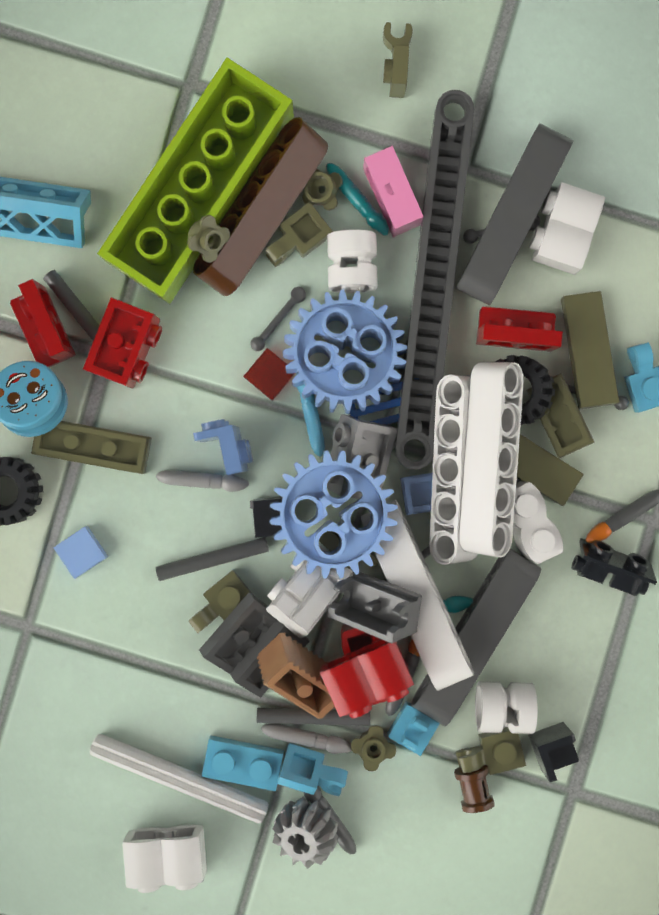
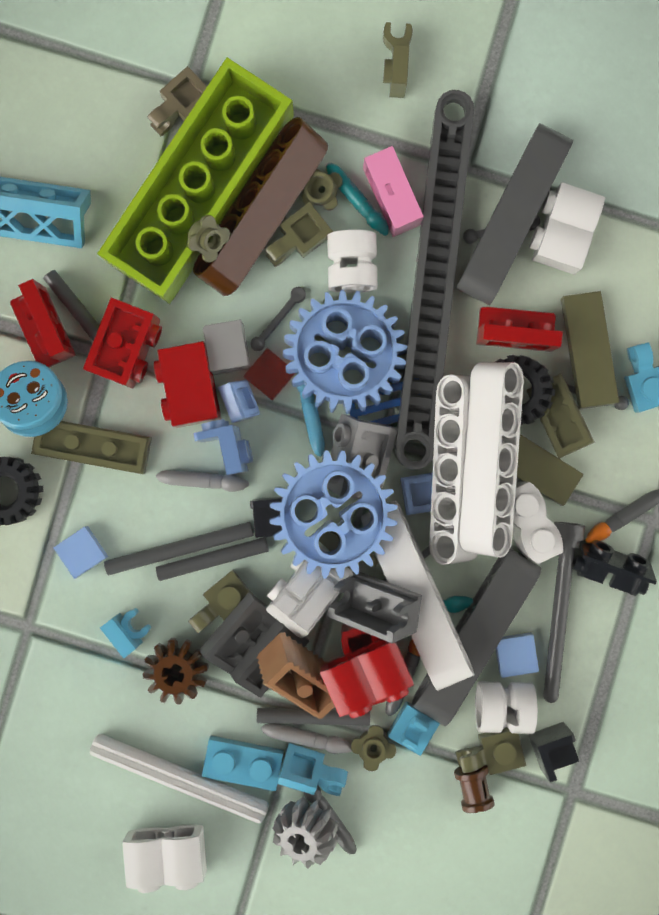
none -> medium azure tile [100,608,151,659]
none -> dark grey bar [104,522,254,576]
none -> reddish brown gear [142,638,209,705]
none -> dark tan plate [147,66,207,137]
none -> red brick [154,341,222,428]
none -> light grey panel [203,319,251,375]
none -> light blue tile [218,380,260,423]
none -> light blue tile [496,632,539,678]
none -> dark grey piece [543,522,585,703]

